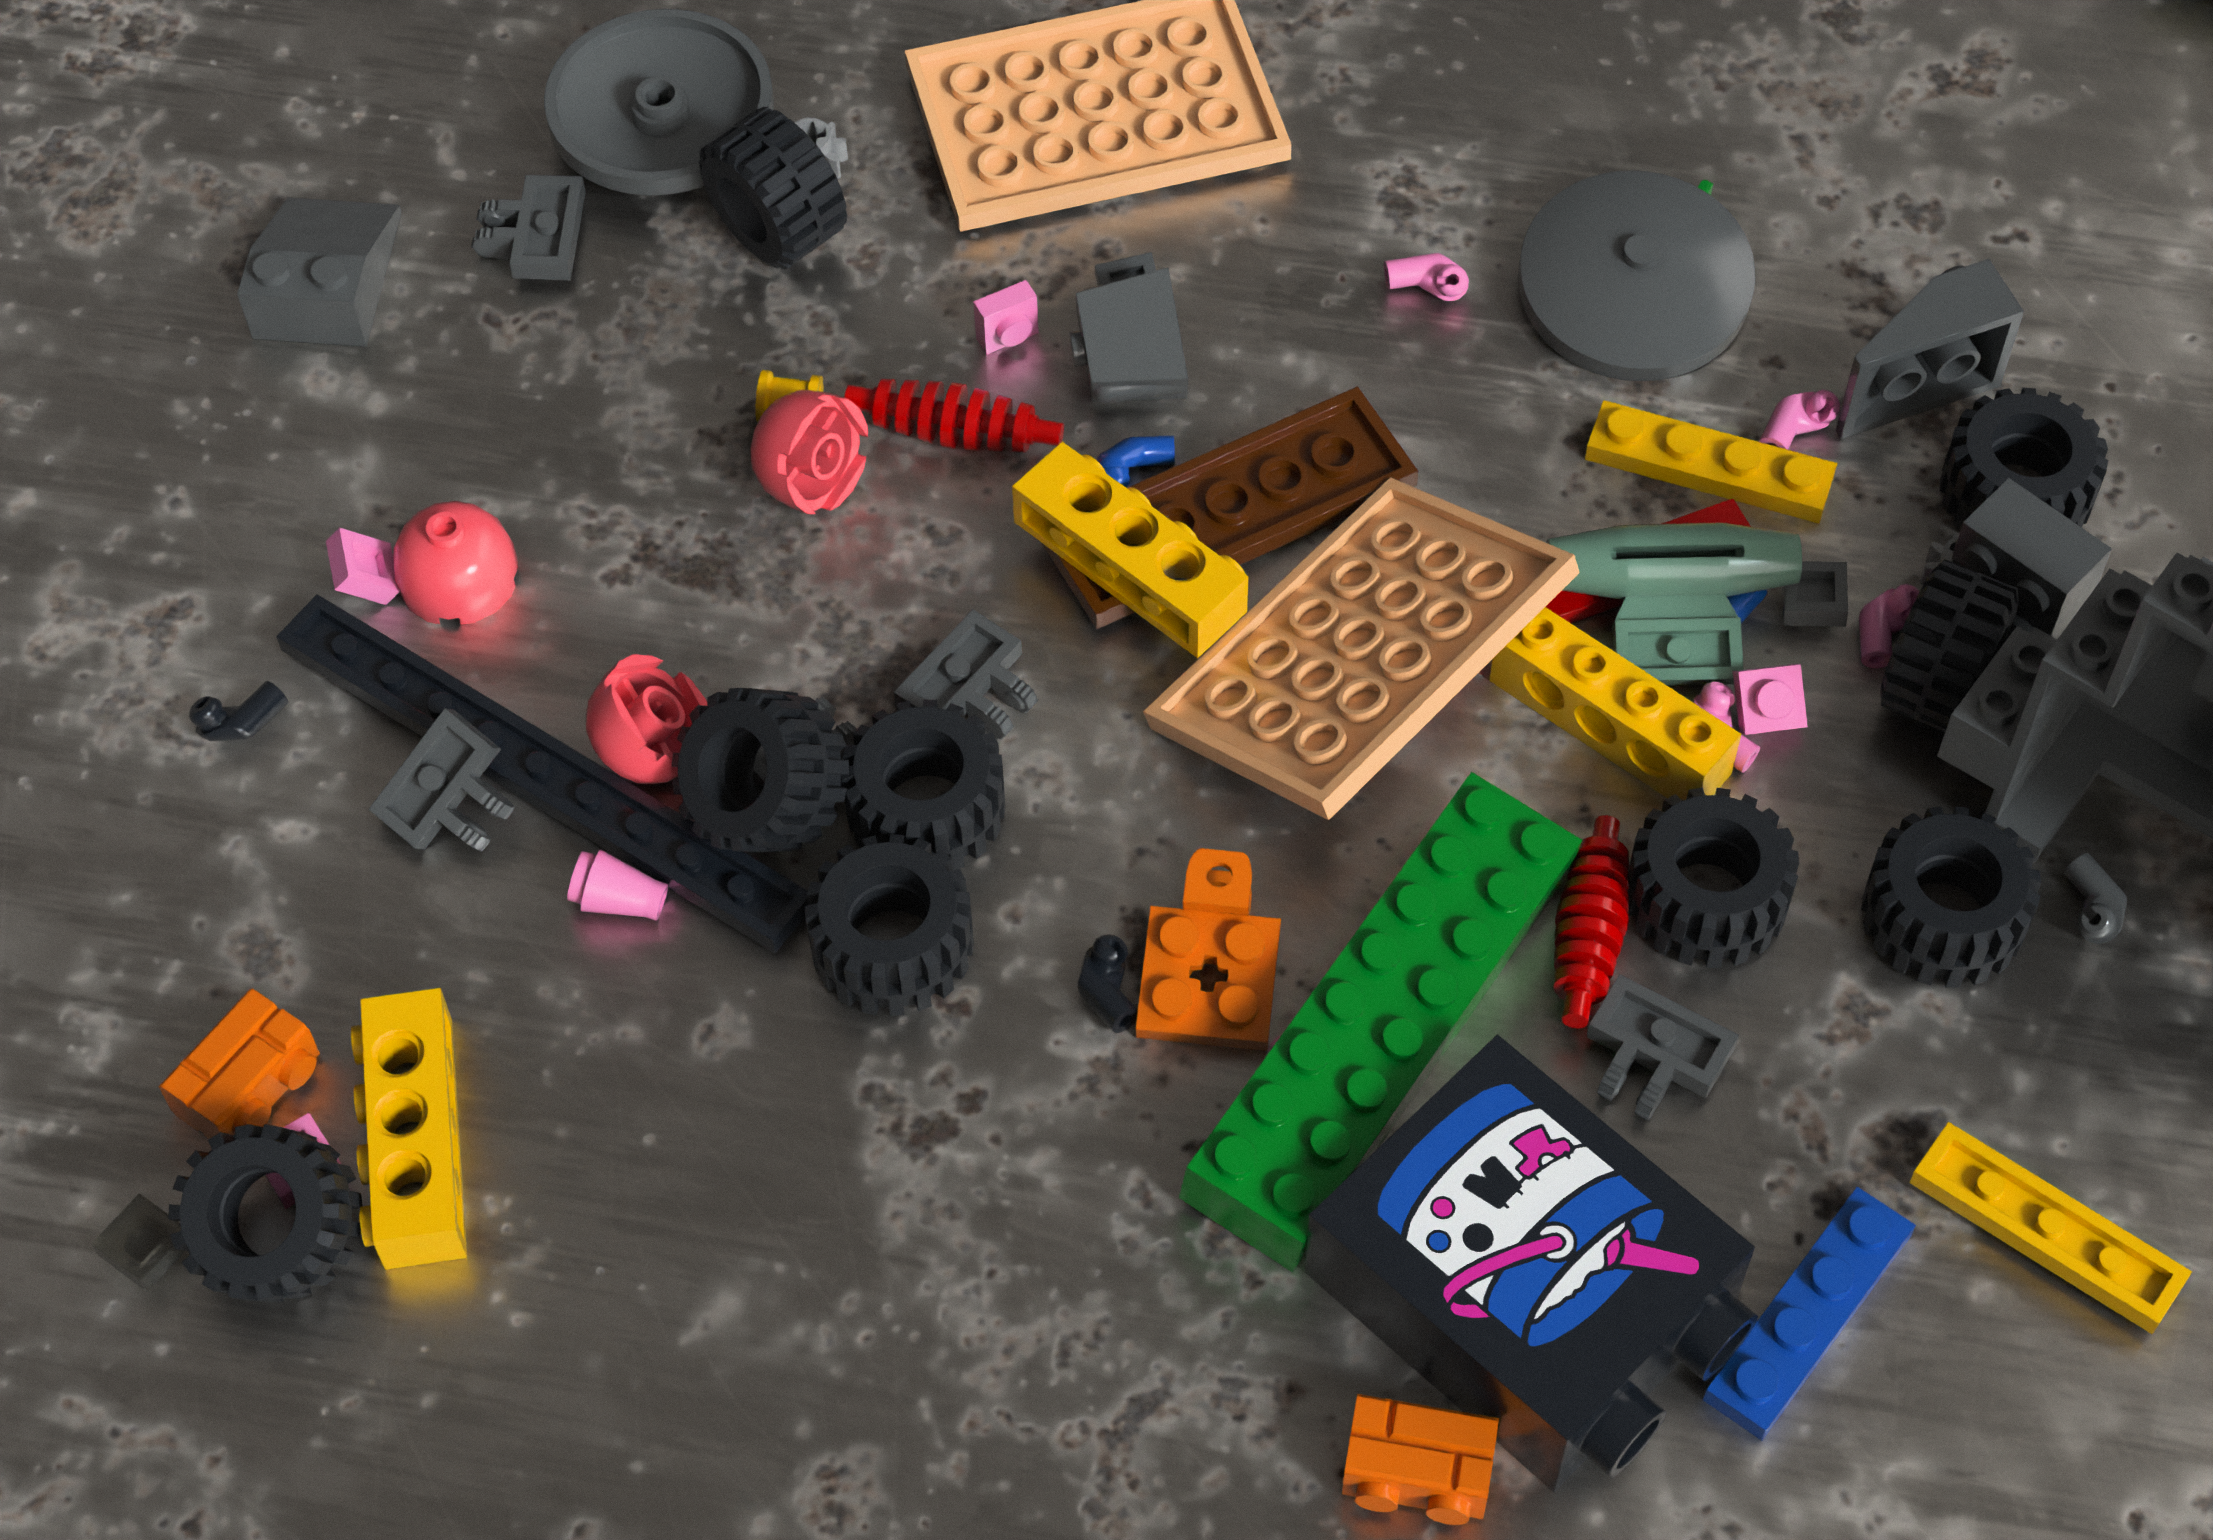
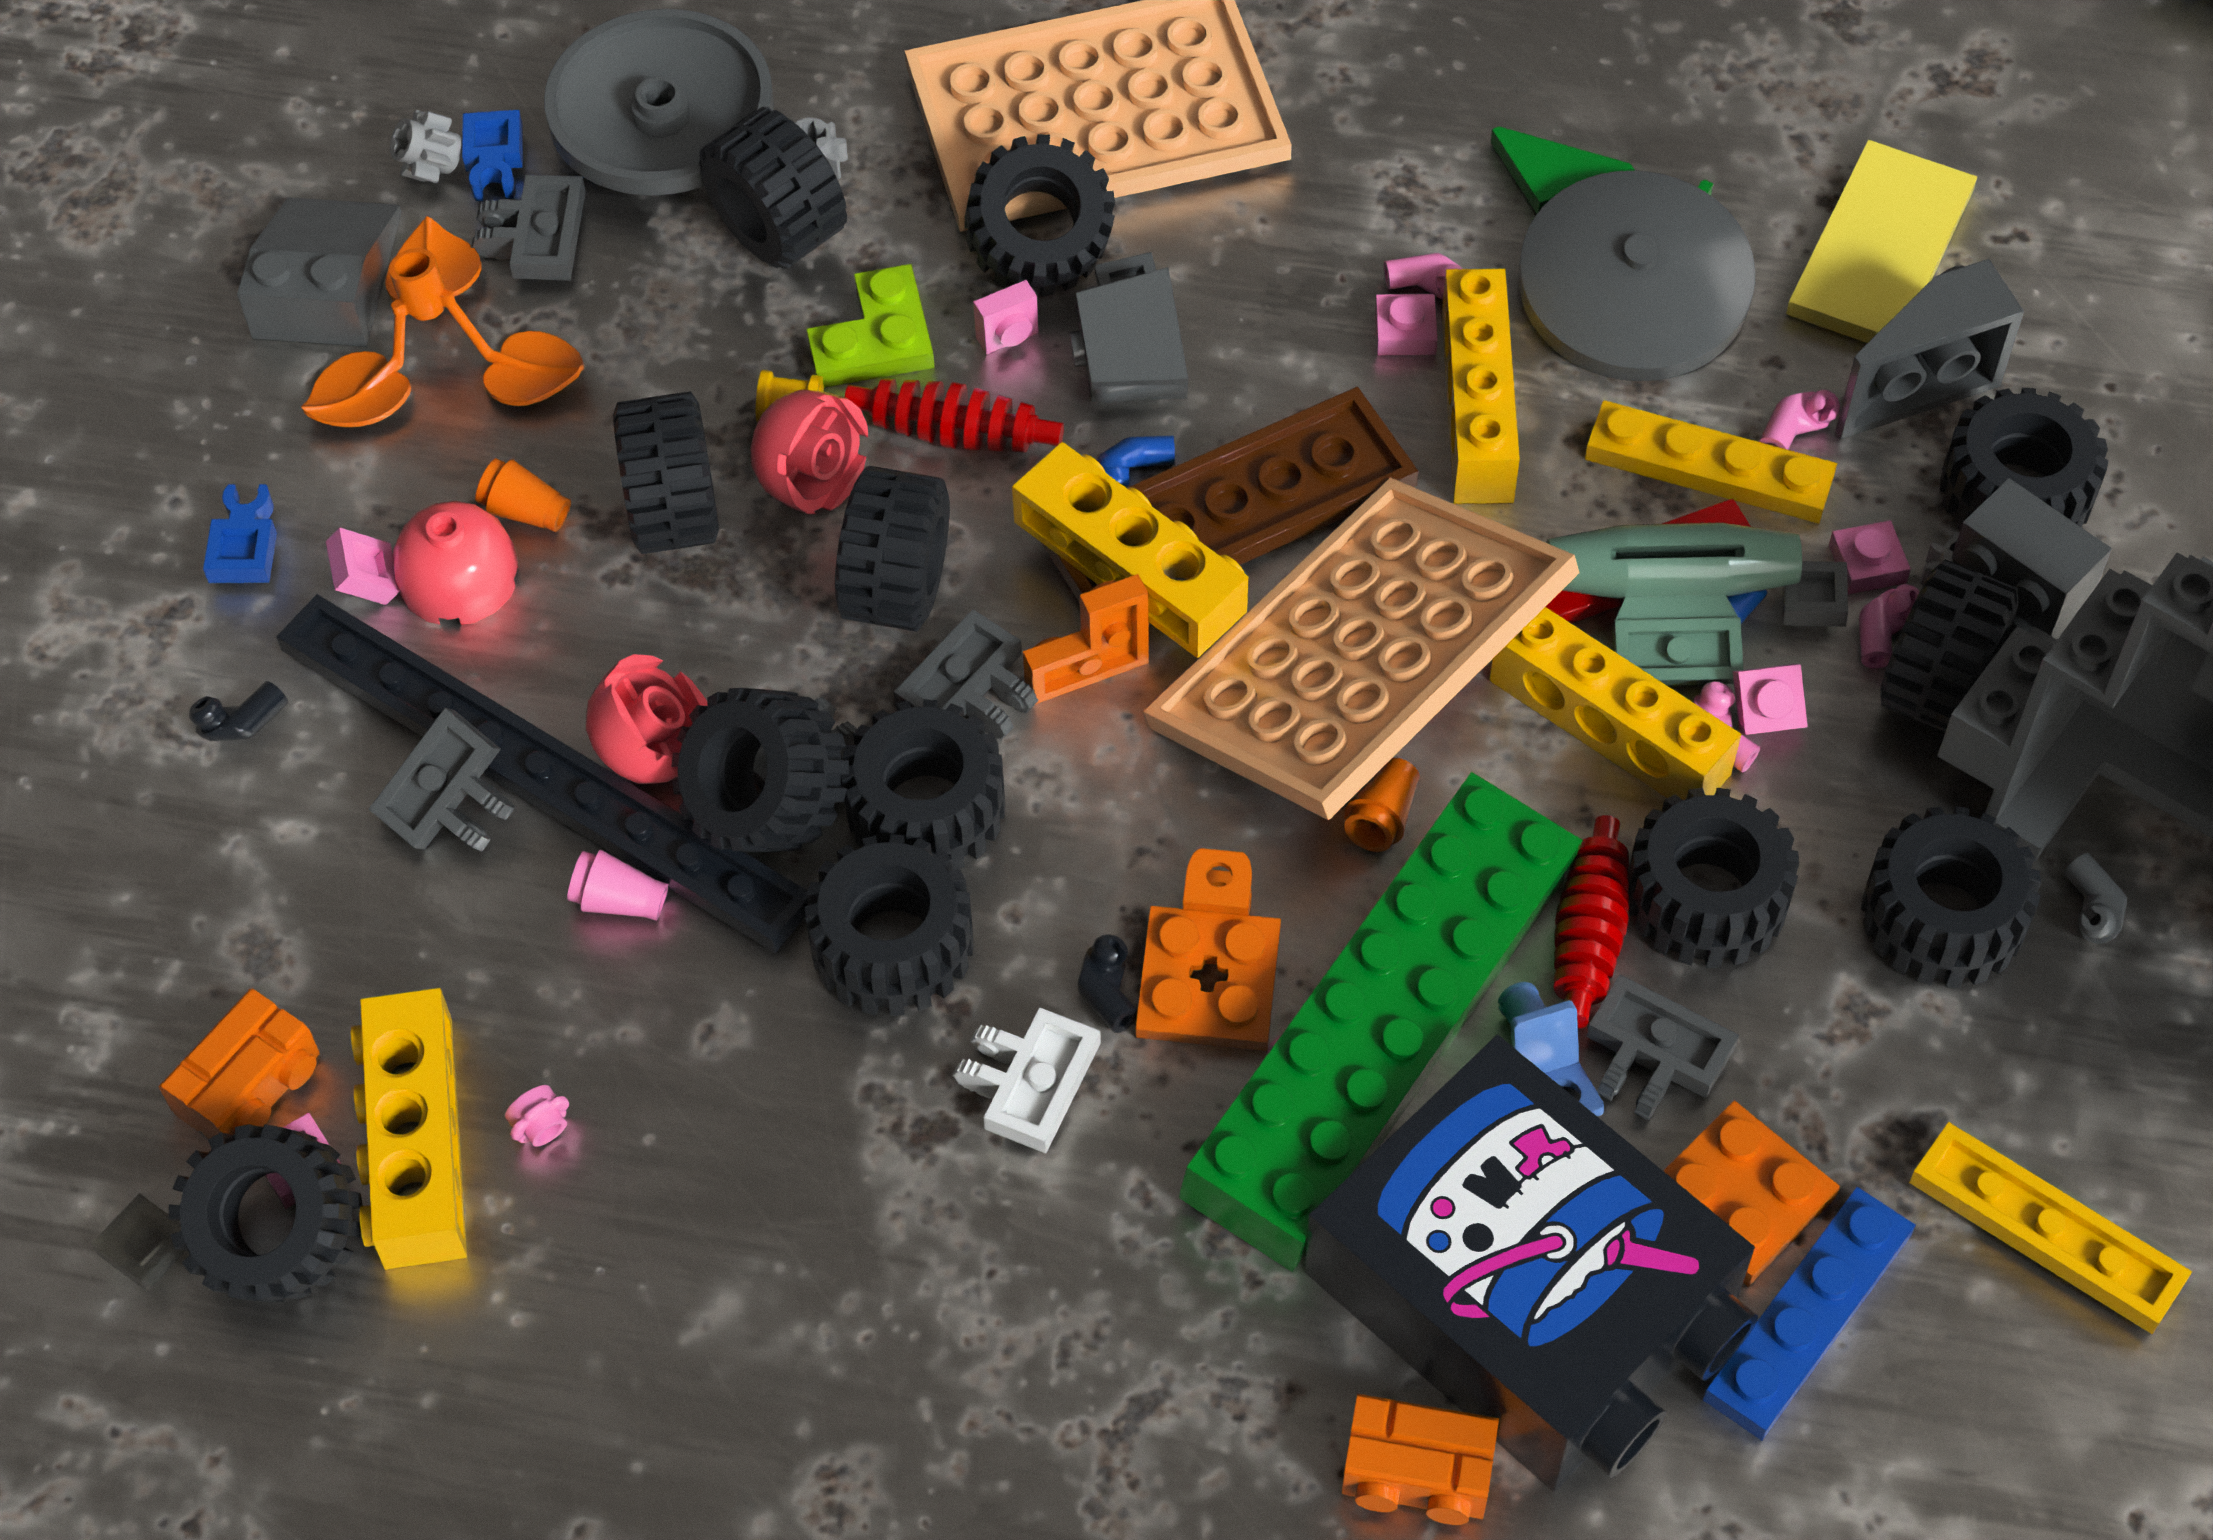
none -> blue plate [203,484,277,583]
none -> orange plant [301,216,584,427]
none -> light grey gear [390,110,462,183]
none -> blue plate [462,110,523,201]
none -> orange cone [475,458,571,532]
none -> bright pink plate [505,1085,569,1147]
none -> black tyre [613,391,719,554]
none -> lime plate [807,264,935,388]
none -> black tyre [835,465,950,632]
none -> white hinge [952,1008,1101,1153]
none -> black tyre [965,134,1115,296]
none -> orange plate [1023,574,1149,705]
none -> orange cone [1344,758,1420,852]
none -> bright pink plate [1375,294,1438,356]
none -> yellow brick [1441,269,1520,504]
none -> green tile [1490,126,1635,214]
none -> medium blue bracket [1498,982,1604,1116]
none -> orange plate [1663,1100,1840,1287]
none -> light yellow tile [1786,140,1977,343]
none -> bright pink plate [1829,520,1911,594]

